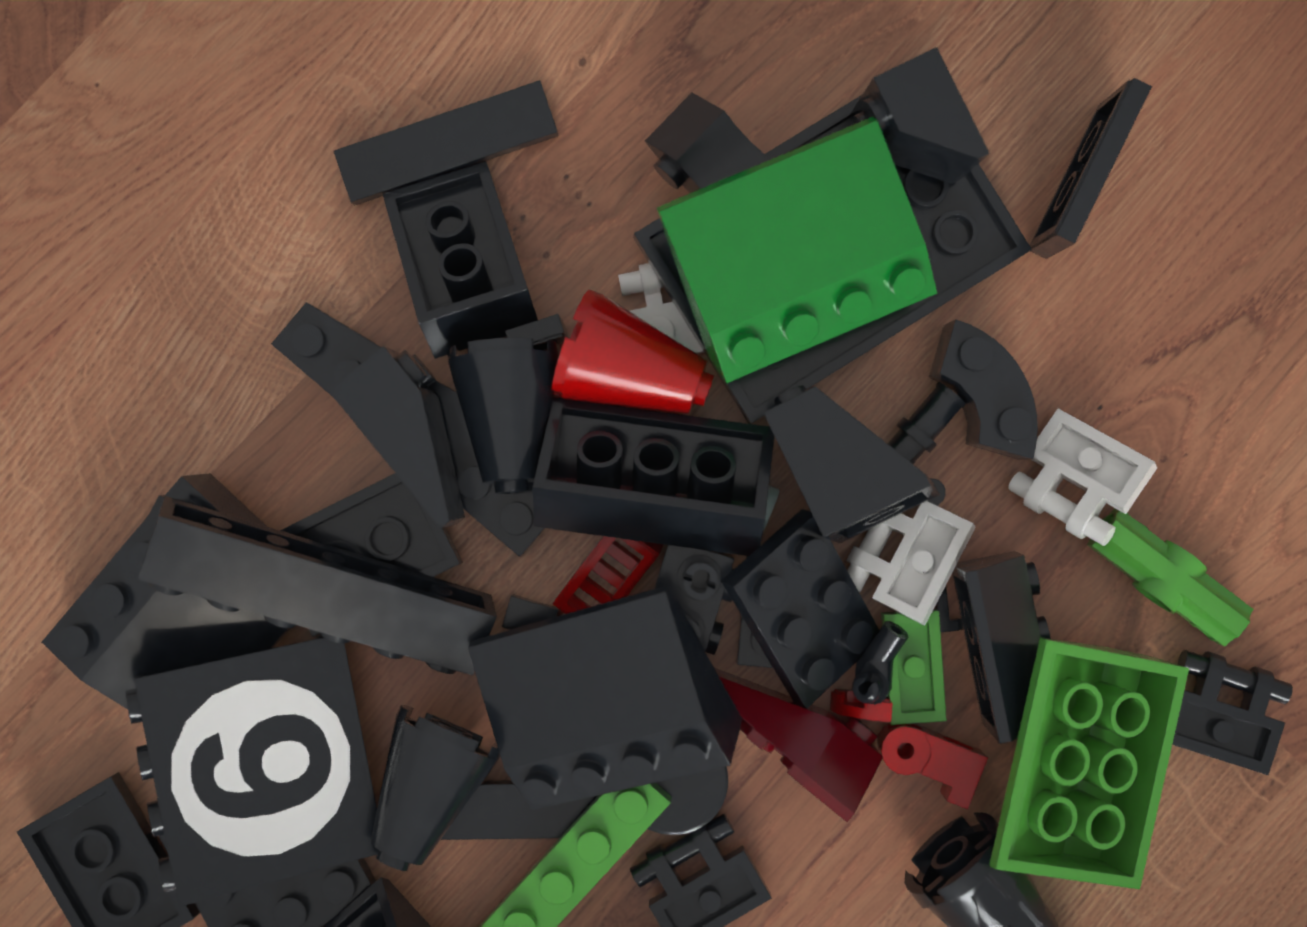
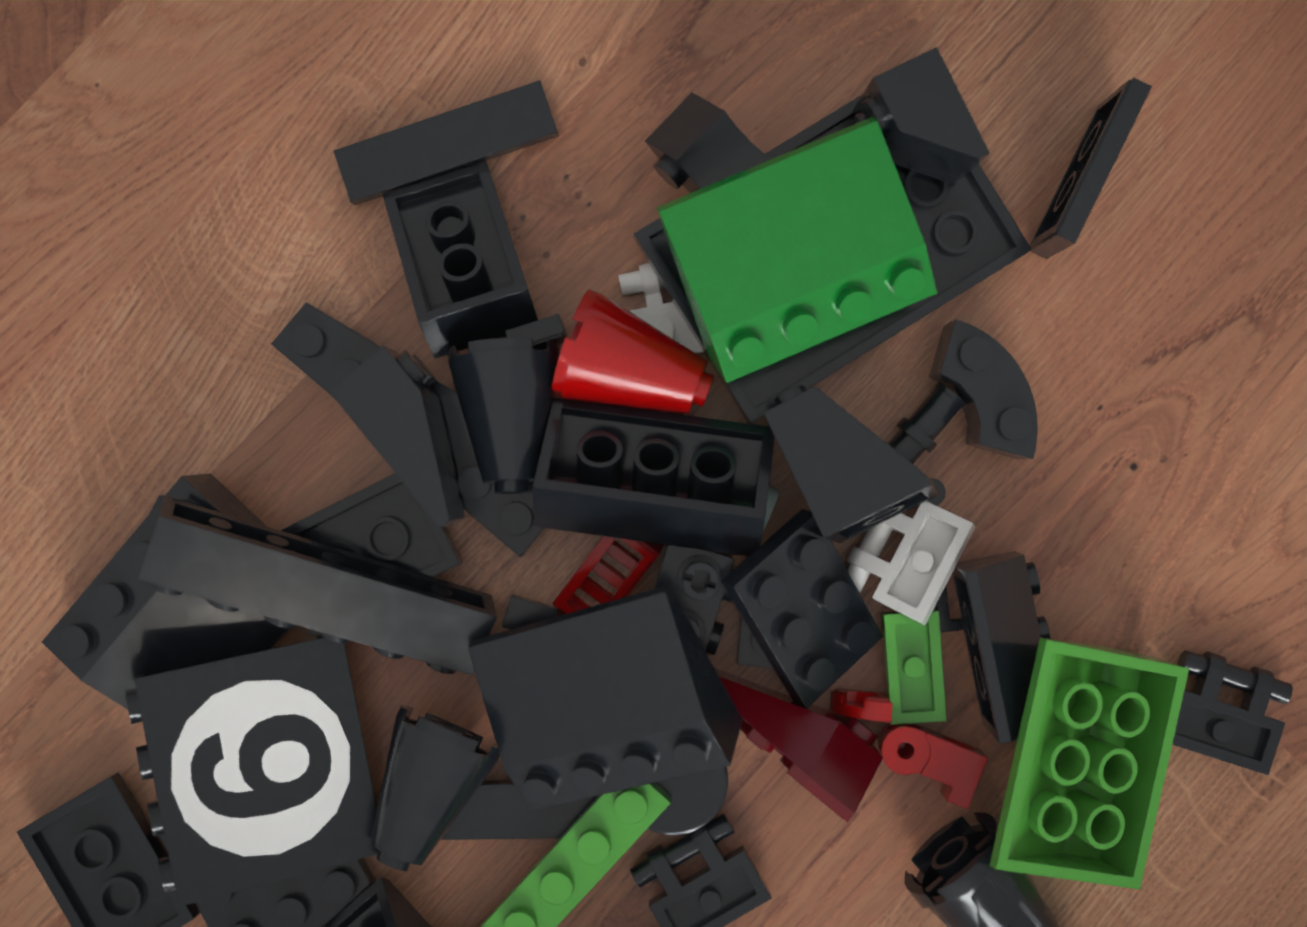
black arm [852,621,909,705] -> none
white plate [1008,408,1157,546] -> none
bright green piece [1087,508,1254,646] -> none

